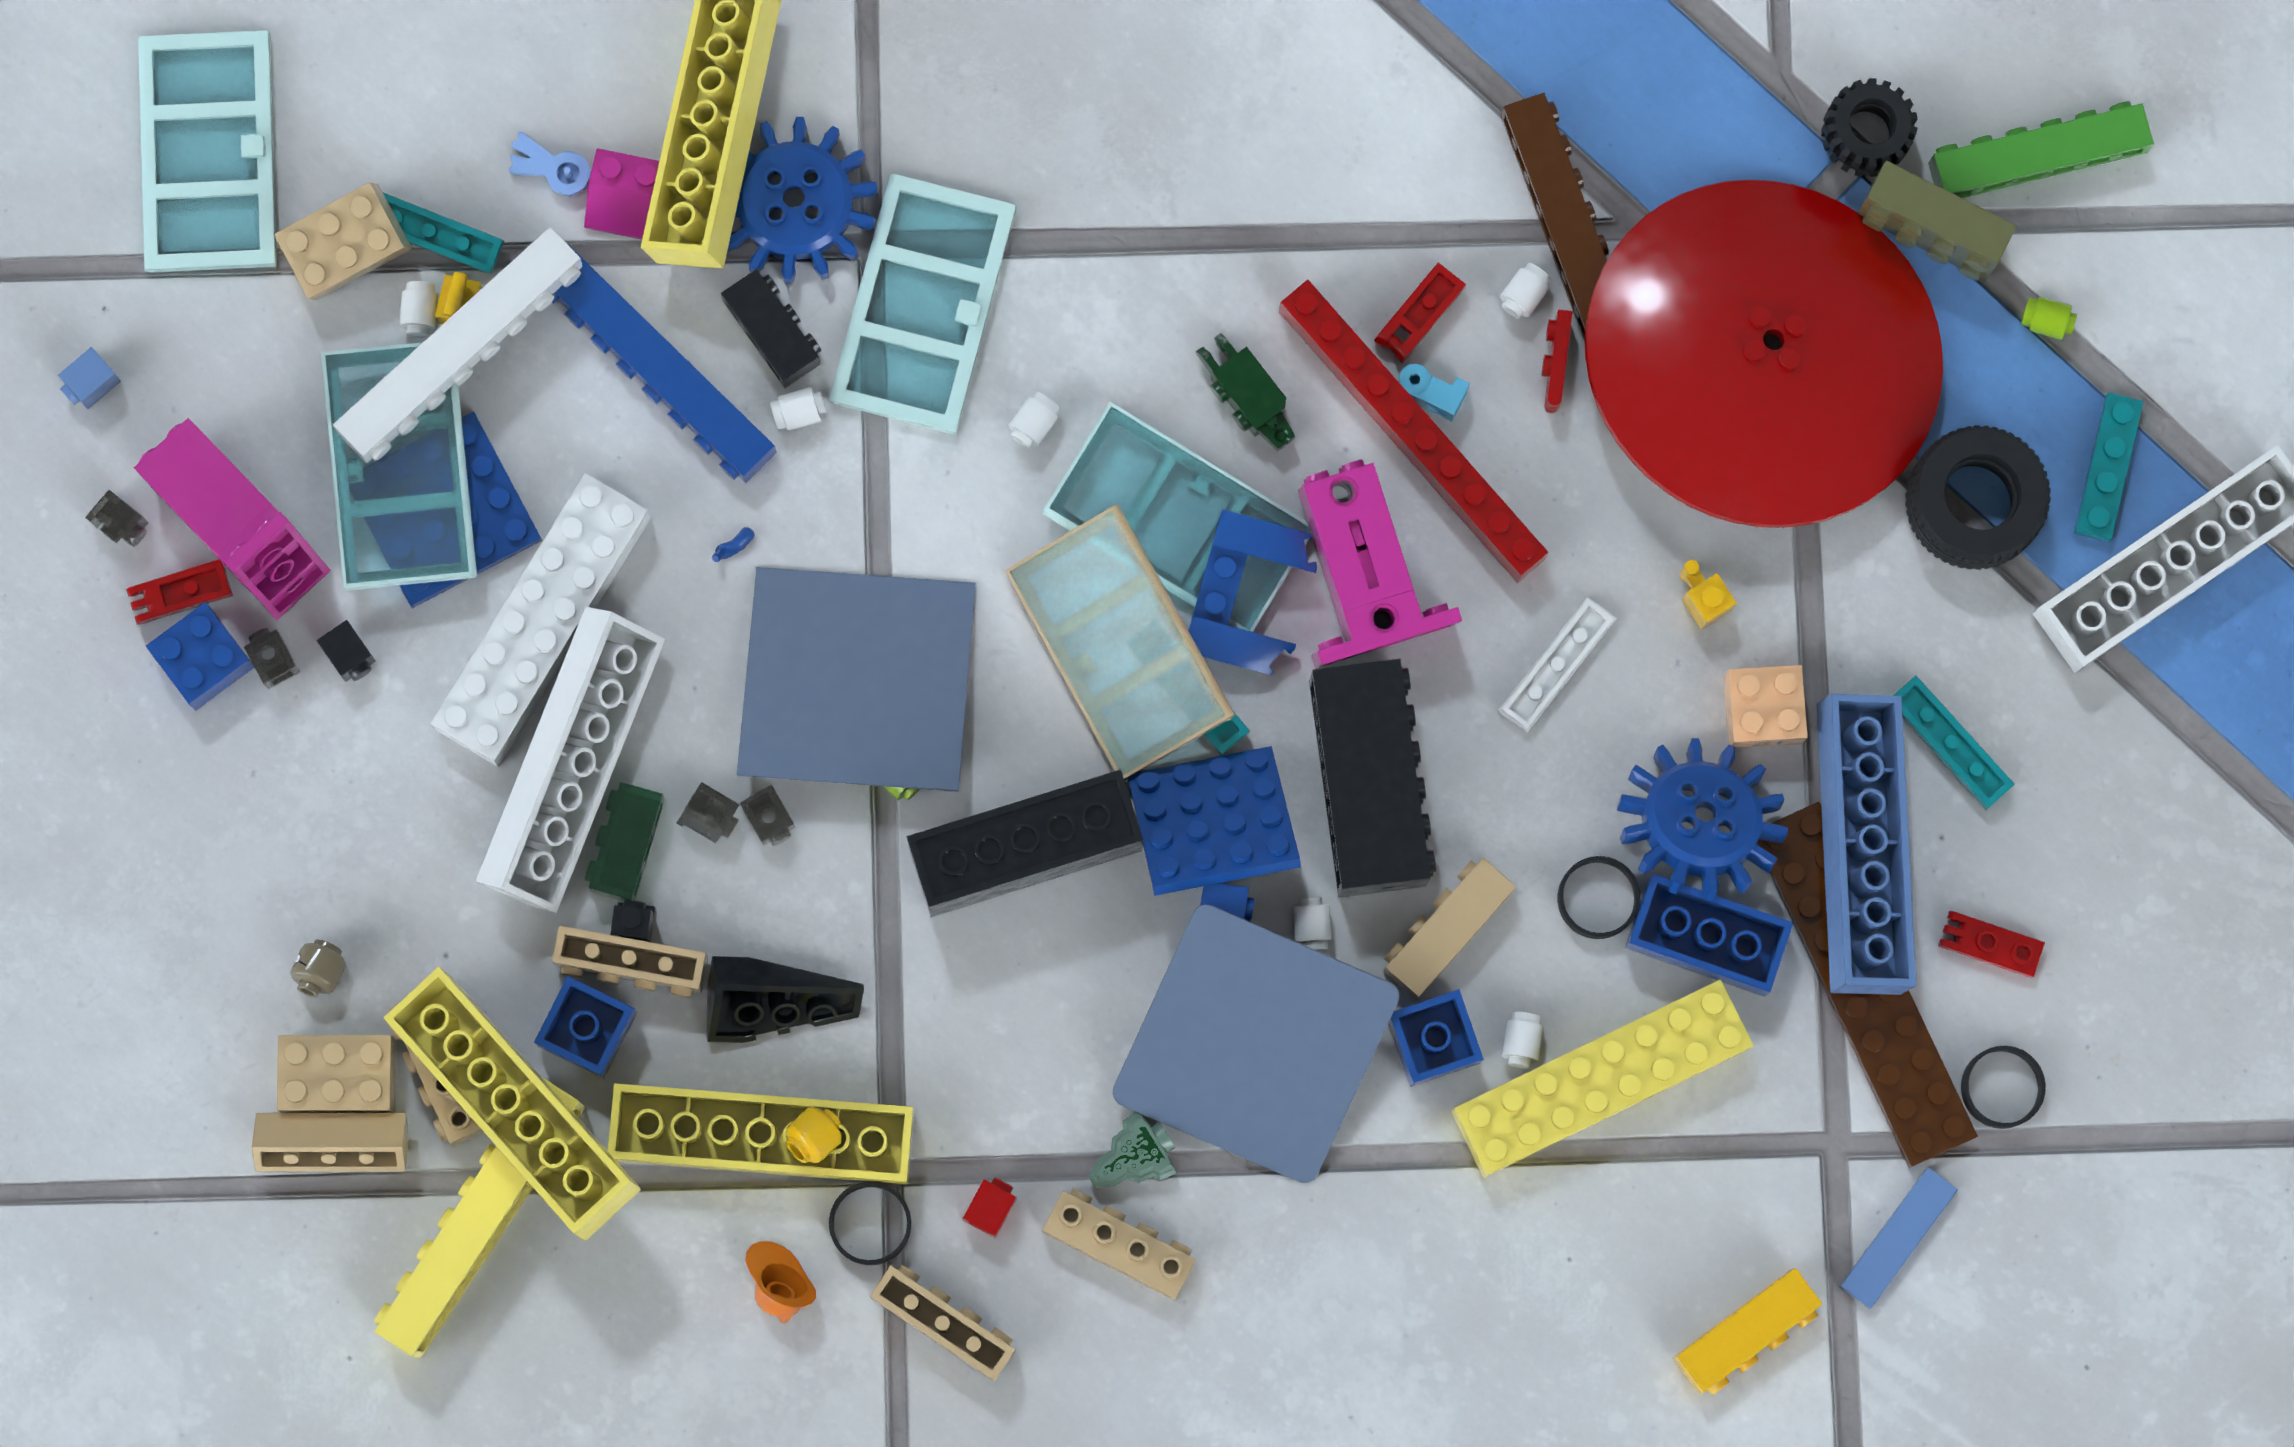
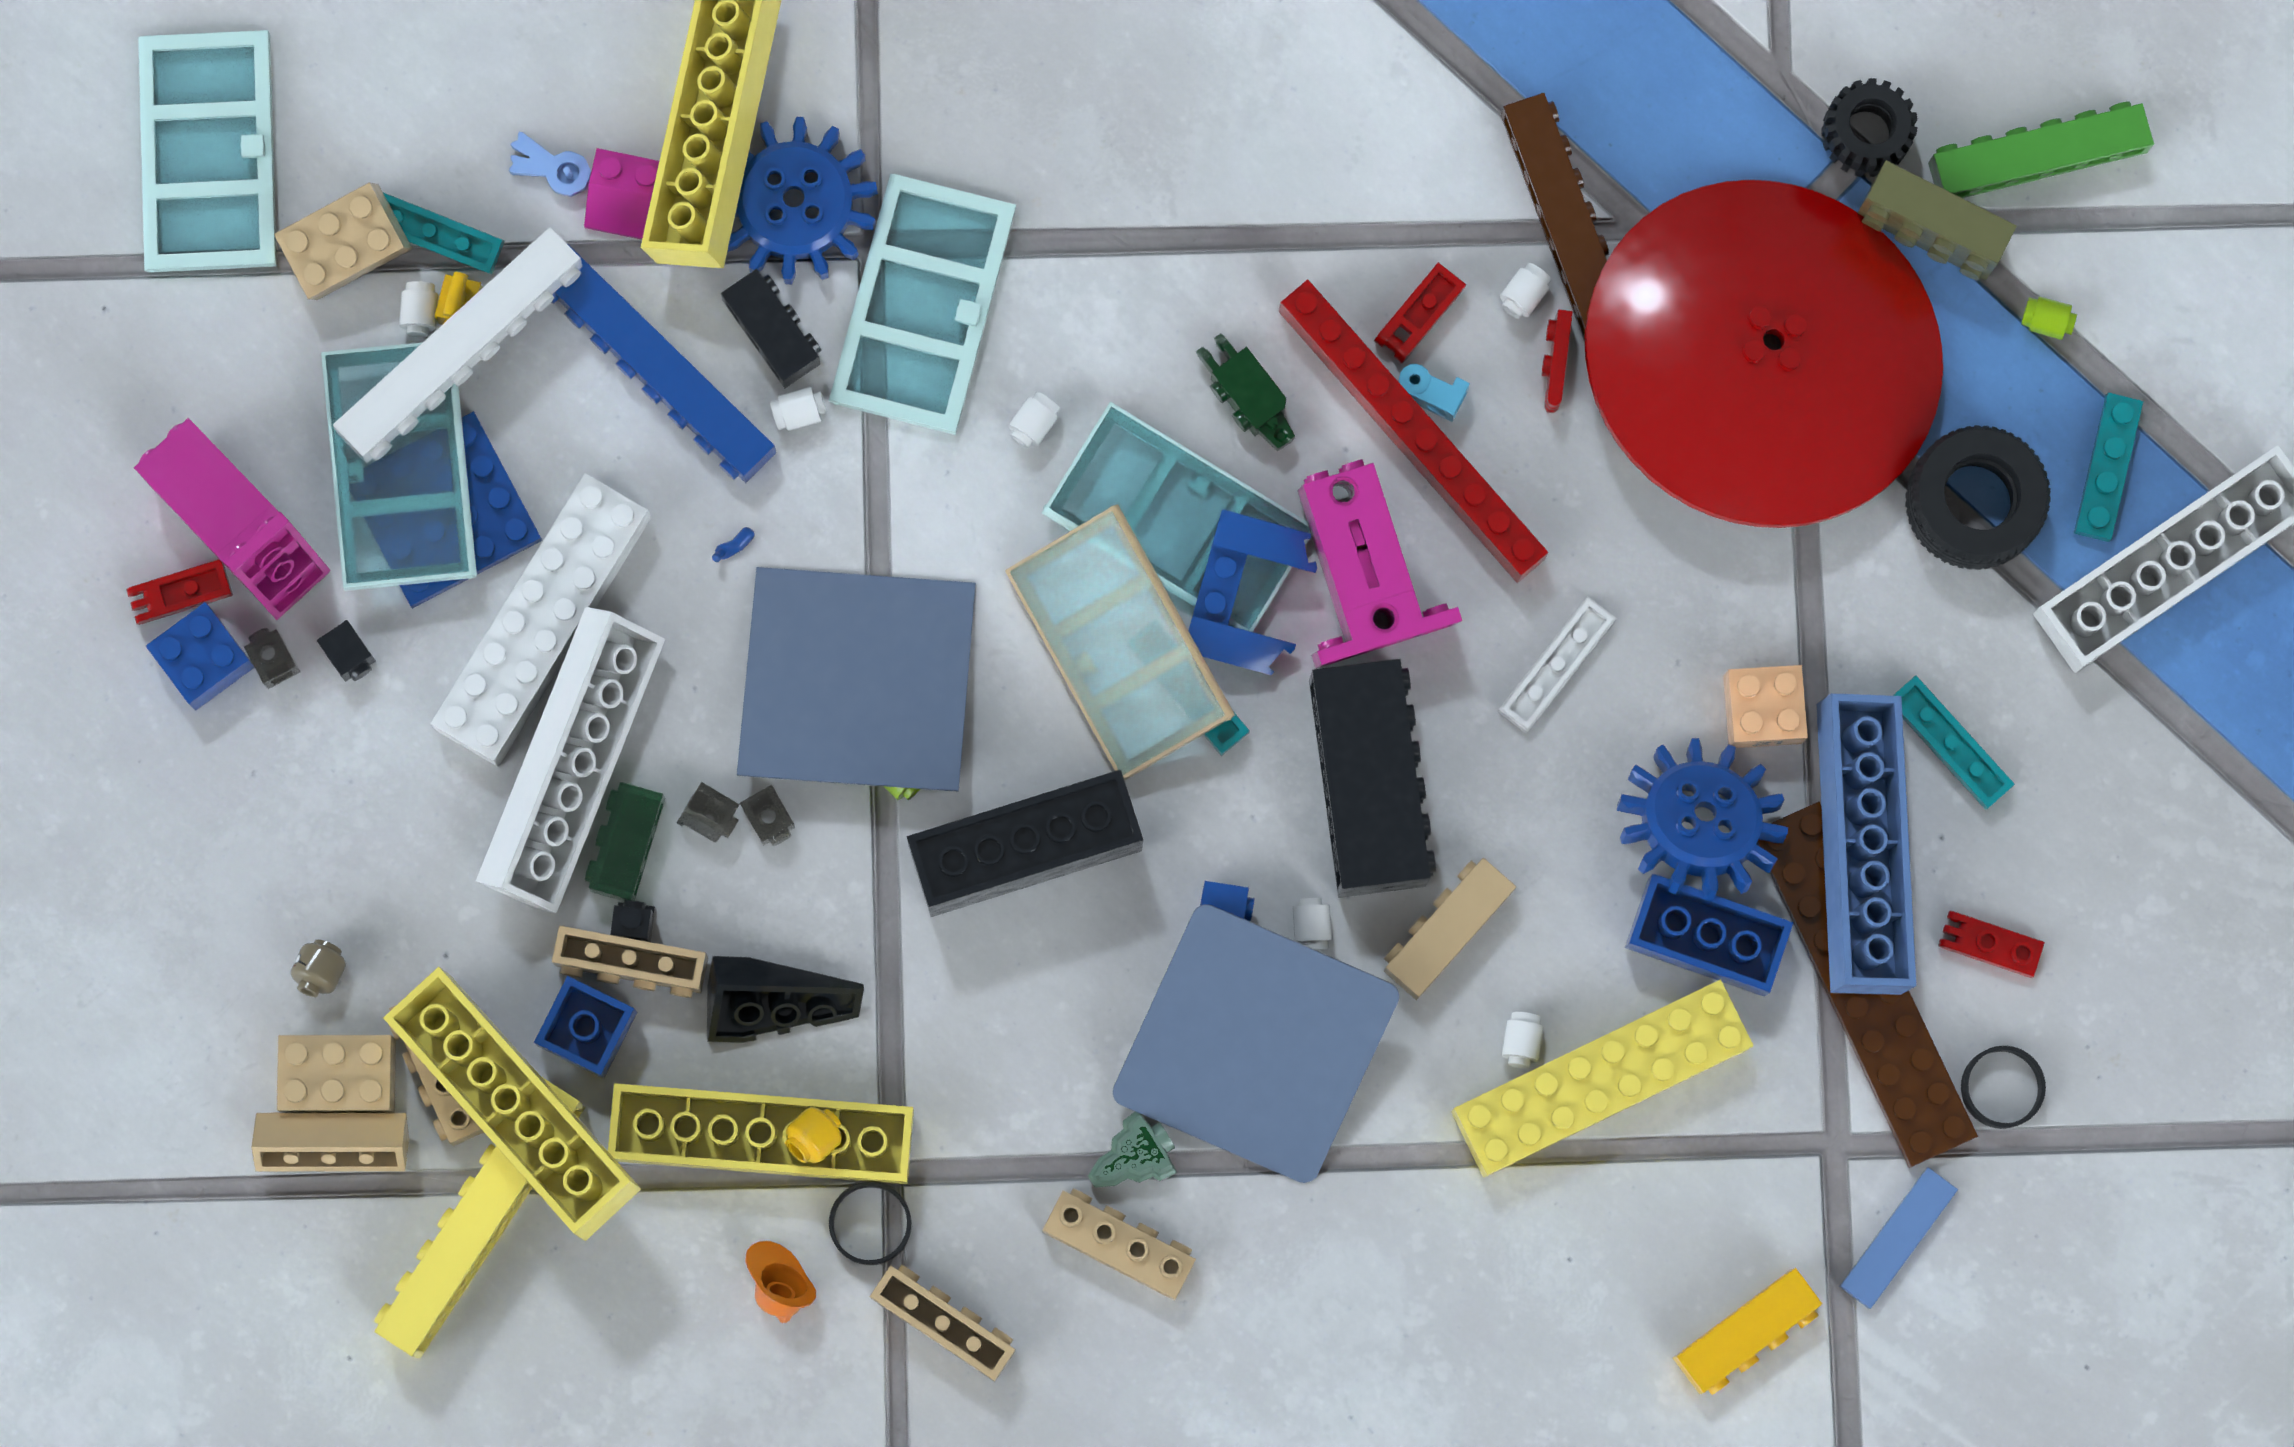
medium blue brick [58,347,121,409] -> none
clear smoke brick [85,490,149,547] -> none
red brick [962,1177,1017,1238] -> none
blue plate [1128,746,1301,896] -> none
blue brick [1389,989,1484,1087] -> none
black tyre [1557,856,1640,939] -> none
yellow brick [1679,560,1737,630] -> none

